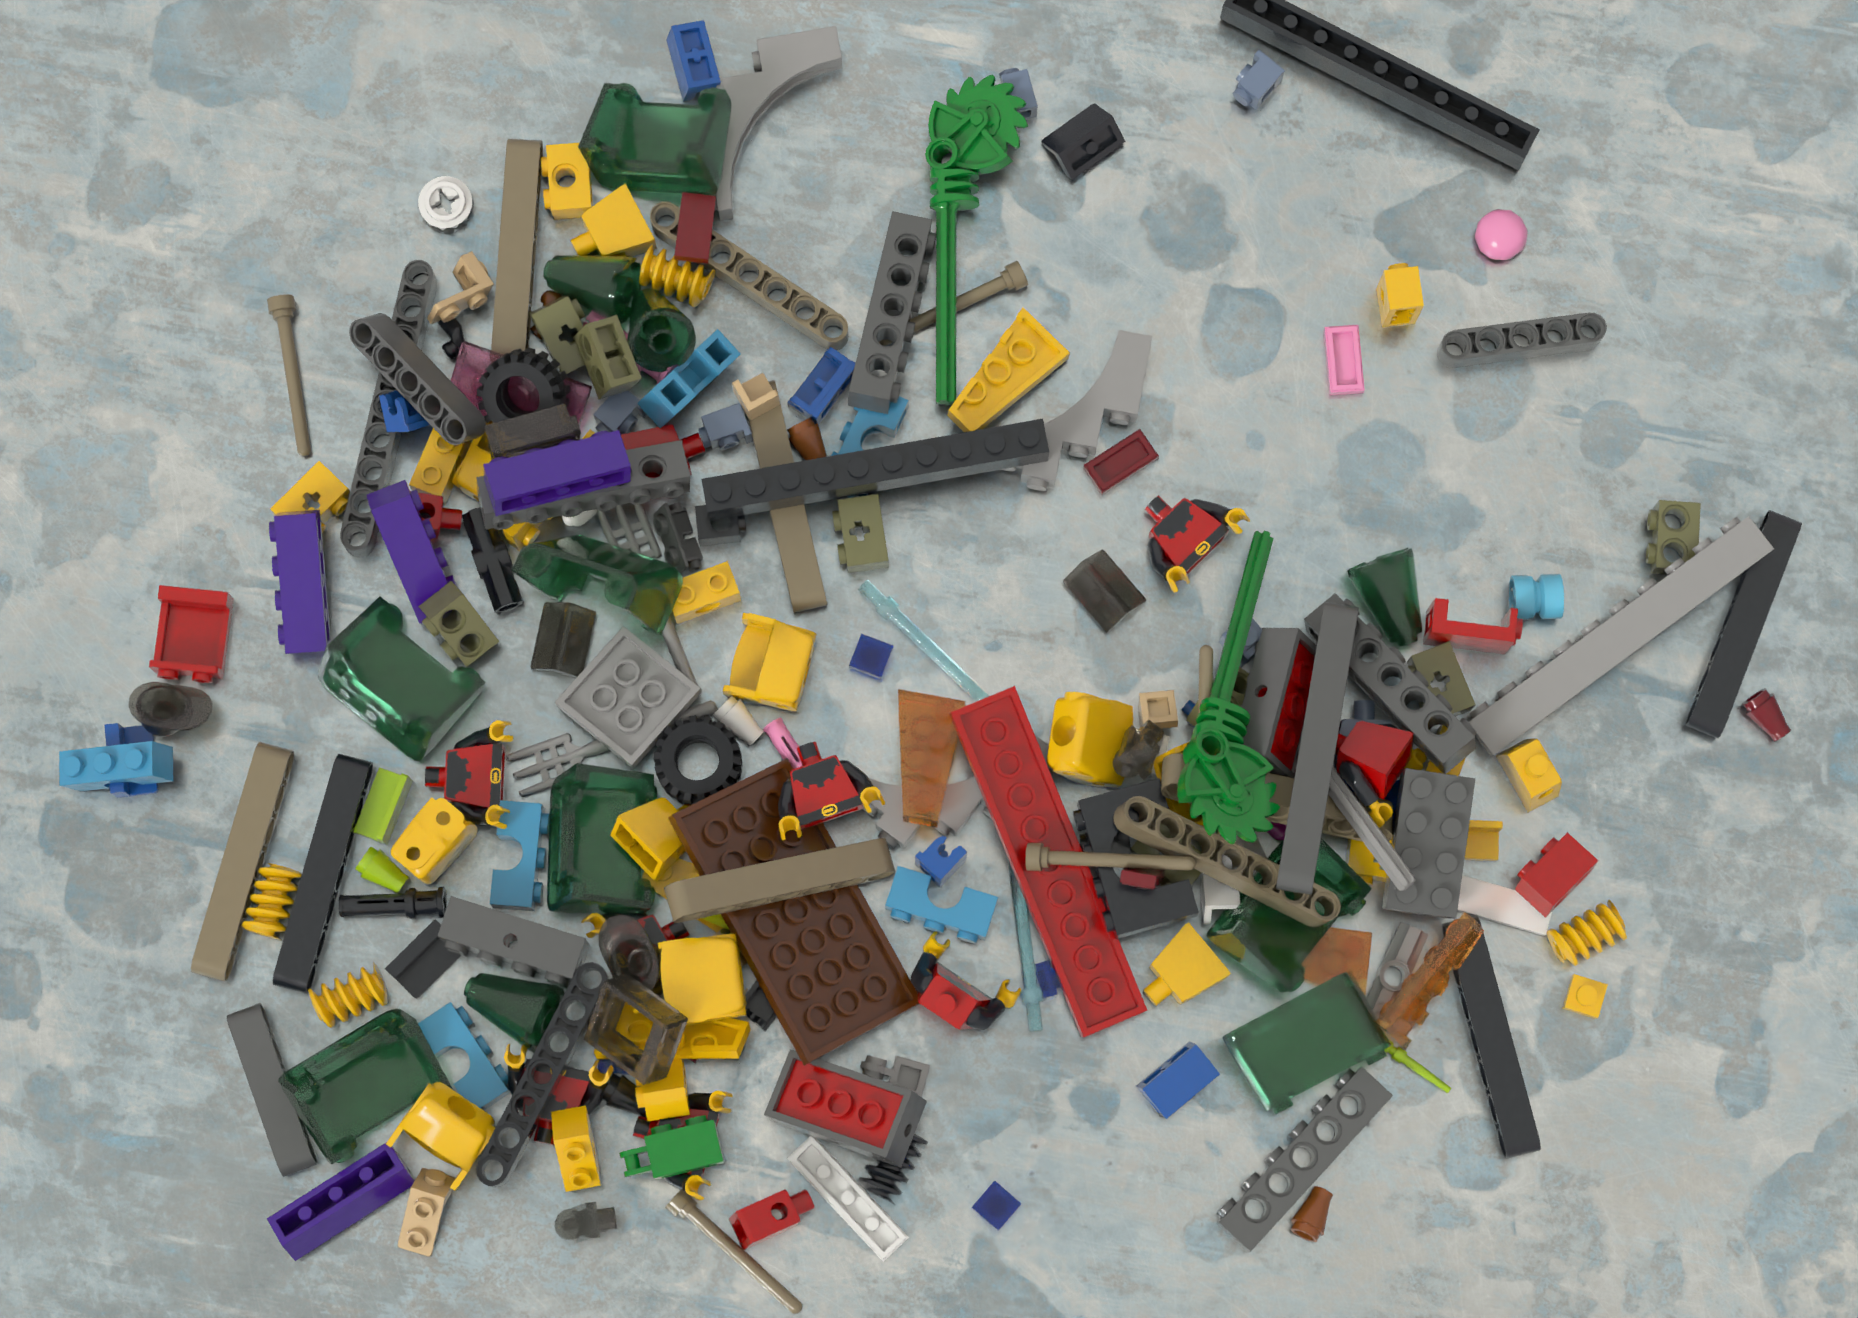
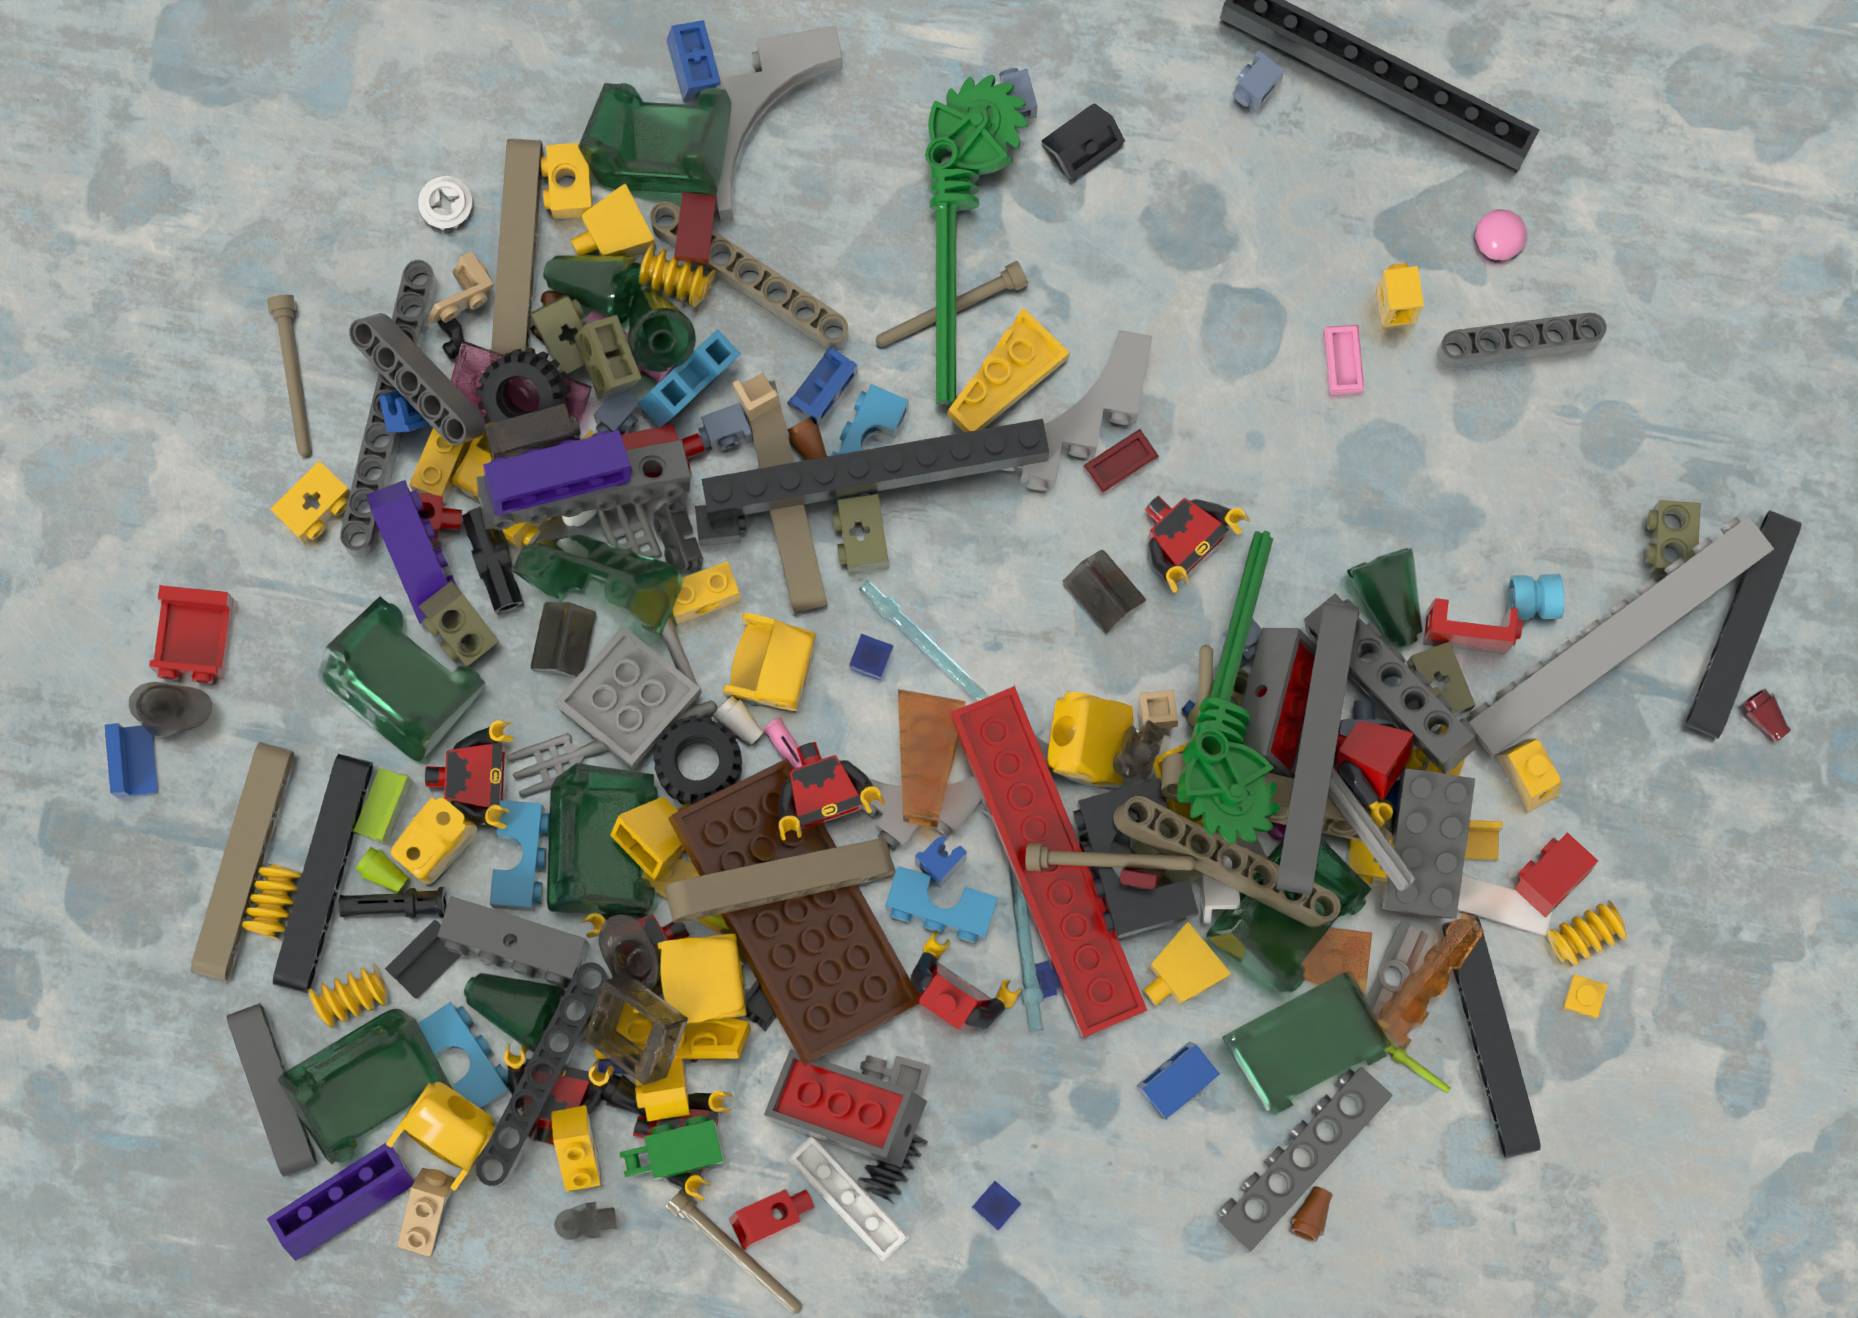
dark azure arch [59,741,173,791] -> none
dark purple brick [269,510,331,654] -> none
dark grey brick [848,211,936,414] -> none

